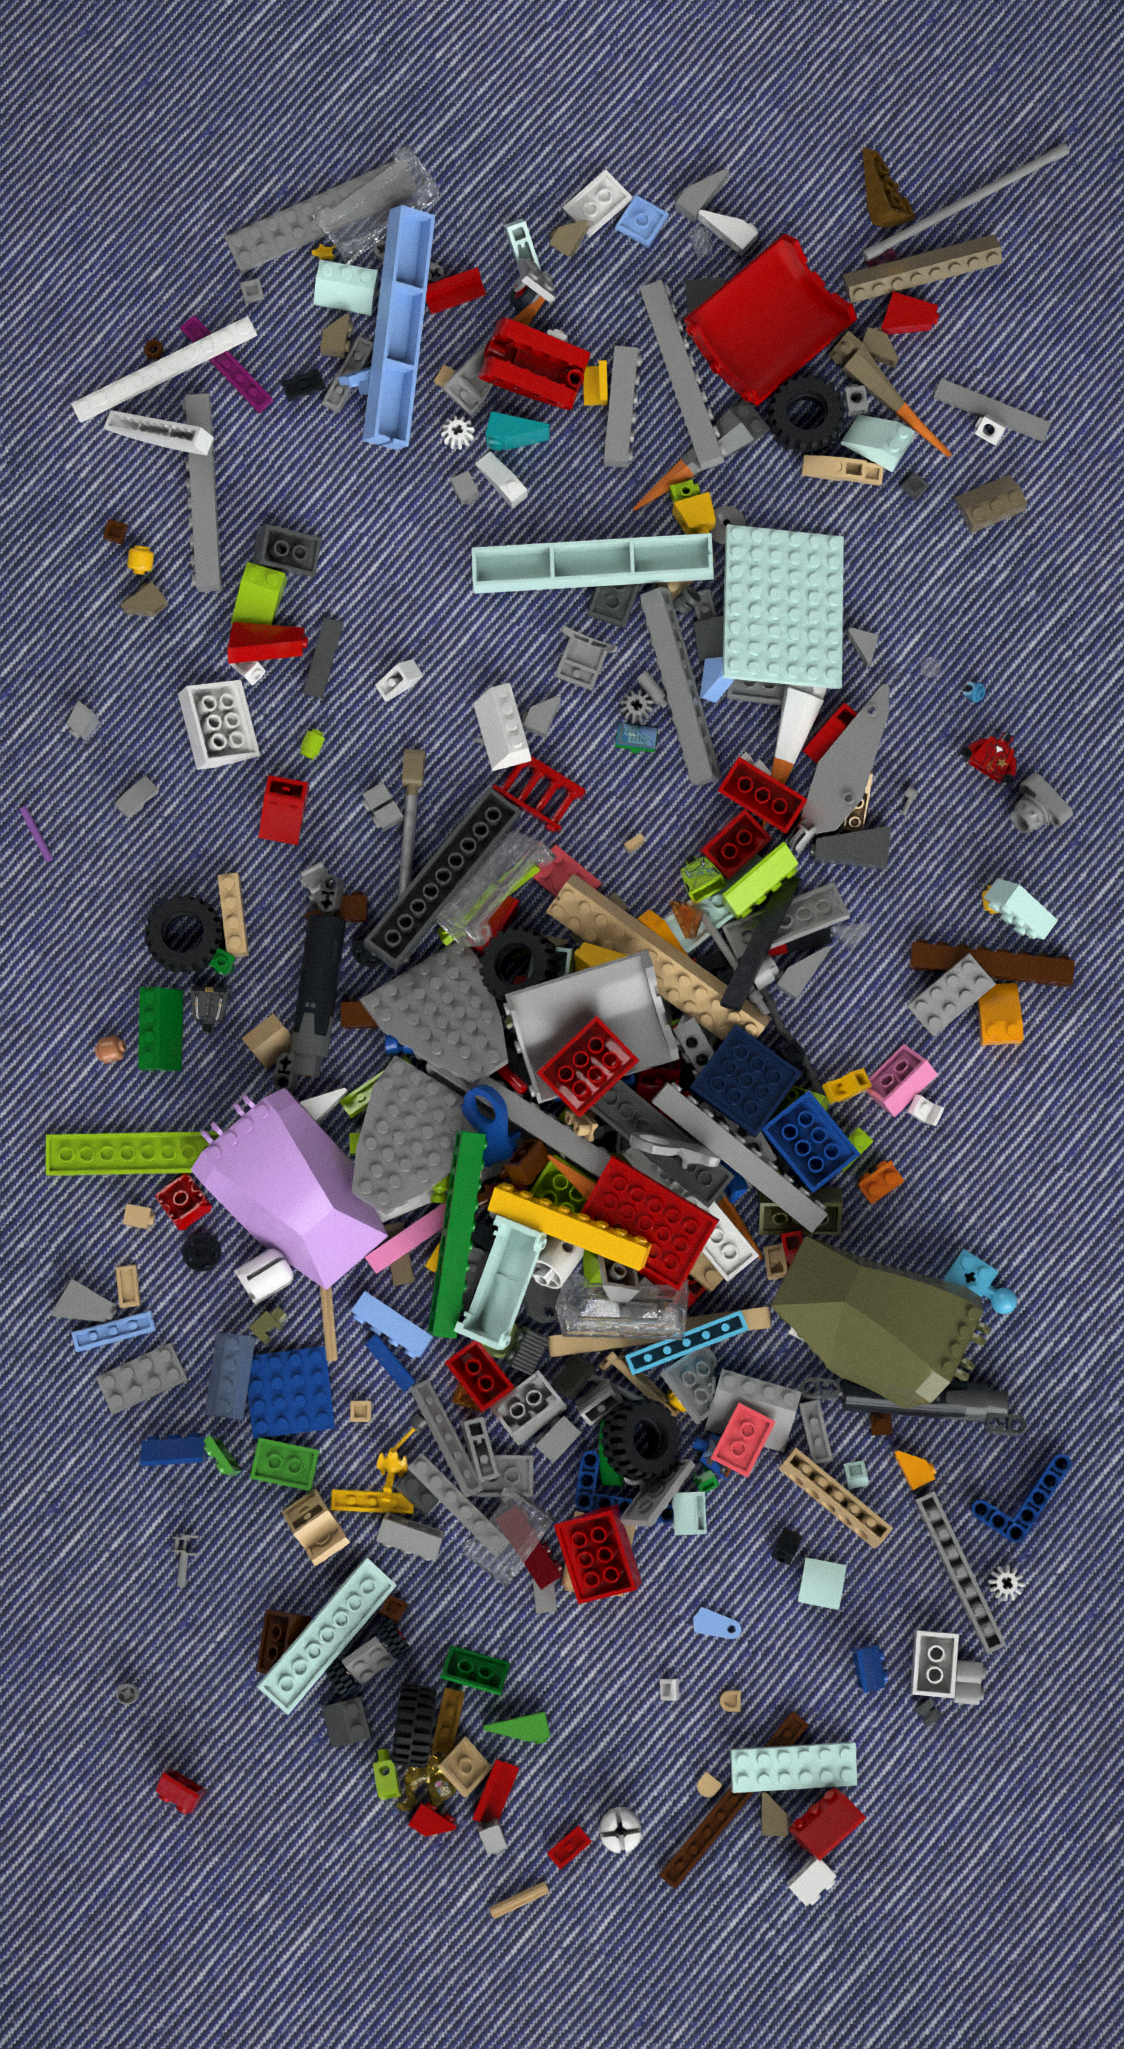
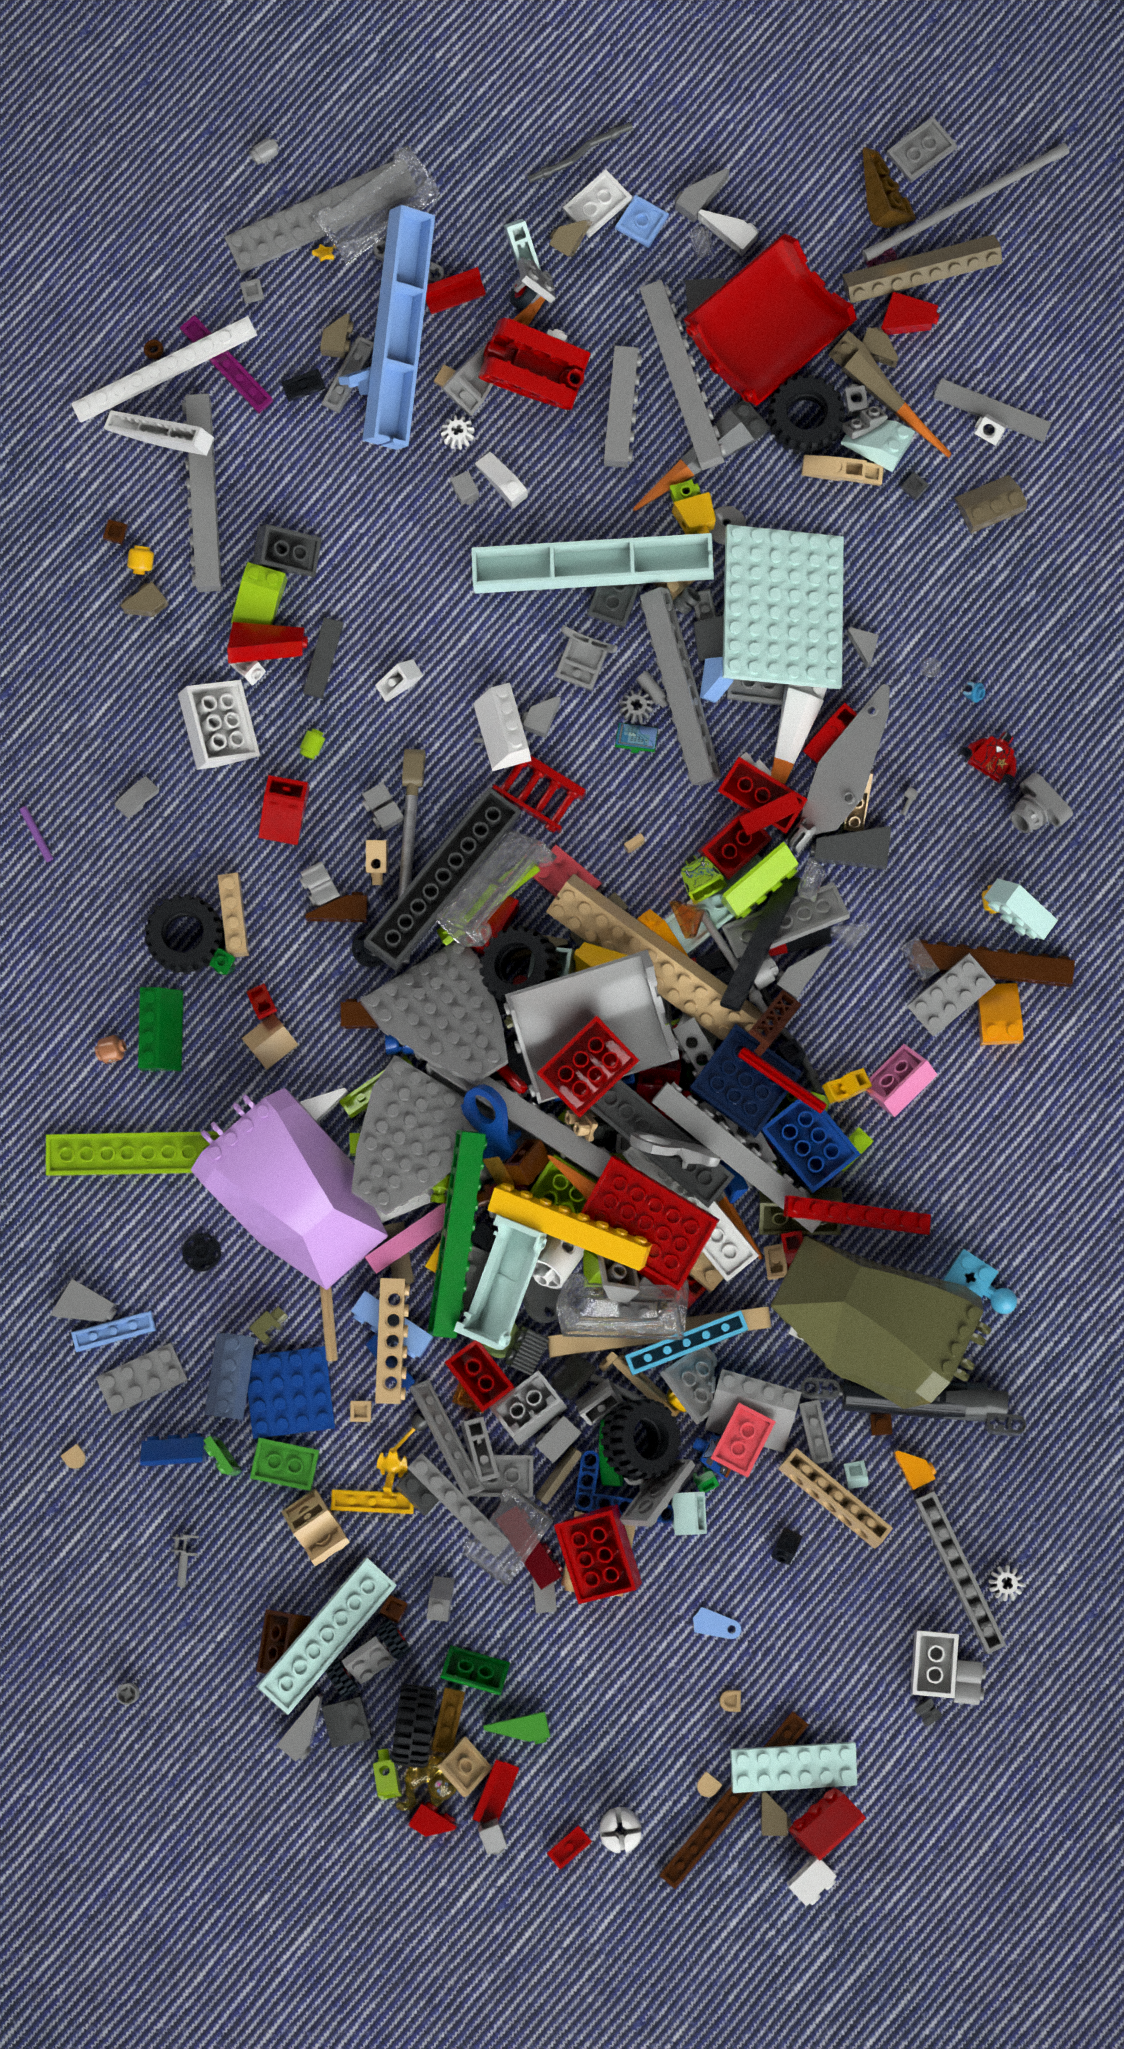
light grey slope [66,701,100,741] -> none
tan tile [115,1265,141,1308] -> none
tan brick [123,1204,155,1230] -> none
red slope [155,1173,212,1230] -> none
red slope [155,1768,206,1814] -> none
dark grey torso [190,986,231,1034] -> none
white cylinder [234,1249,293,1306] -> none
piece [274,874,347,1093] -> none
light aqua slope [314,259,379,316] -> none
light grey brick [376,1512,445,1561] -> none
teal slope [486,411,550,451] -> none
tan axle [489,1882,549,1919] -> none
yellow panel [583,360,608,406] -> none
white slope [660,1678,679,1701] -> none
light aqua slope [798,1558,847,1610] -> none
blue slope [852,1644,888,1693] -> none
orange bracket [857,1160,905,1205] -> none
white bracket [907,1094,944,1126] -> none
blue beam [970,1454,1071,1542] -> none
none -> tan tile [60,1444,86,1469]
none -> red slope [246,983,278,1020]
none -> light grey brick [249,137,279,165]
none -> light grey slope [276,1693,323,1762]
none -> tan torso [366,840,389,885]
none -> tan brick [375,1278,410,1404]
none -> light grey slope [427,1576,455,1622]
none -> pearl gold sticker [483,1157,515,1186]
none -> dark grey bar [527,122,633,183]
none -> dark tan tile [535,1446,582,1504]
none -> red axle [738,1047,827,1113]
none -> red tile [739,791,802,836]
none -> copper fence [748,990,802,1057]
none -> red plate [783,1195,931,1235]
none -> clear slope [798,857,825,903]
none -> light grey slope [842,406,887,439]
none -> light grey plate [886,116,957,183]
none -> clear slope [900,937,940,982]

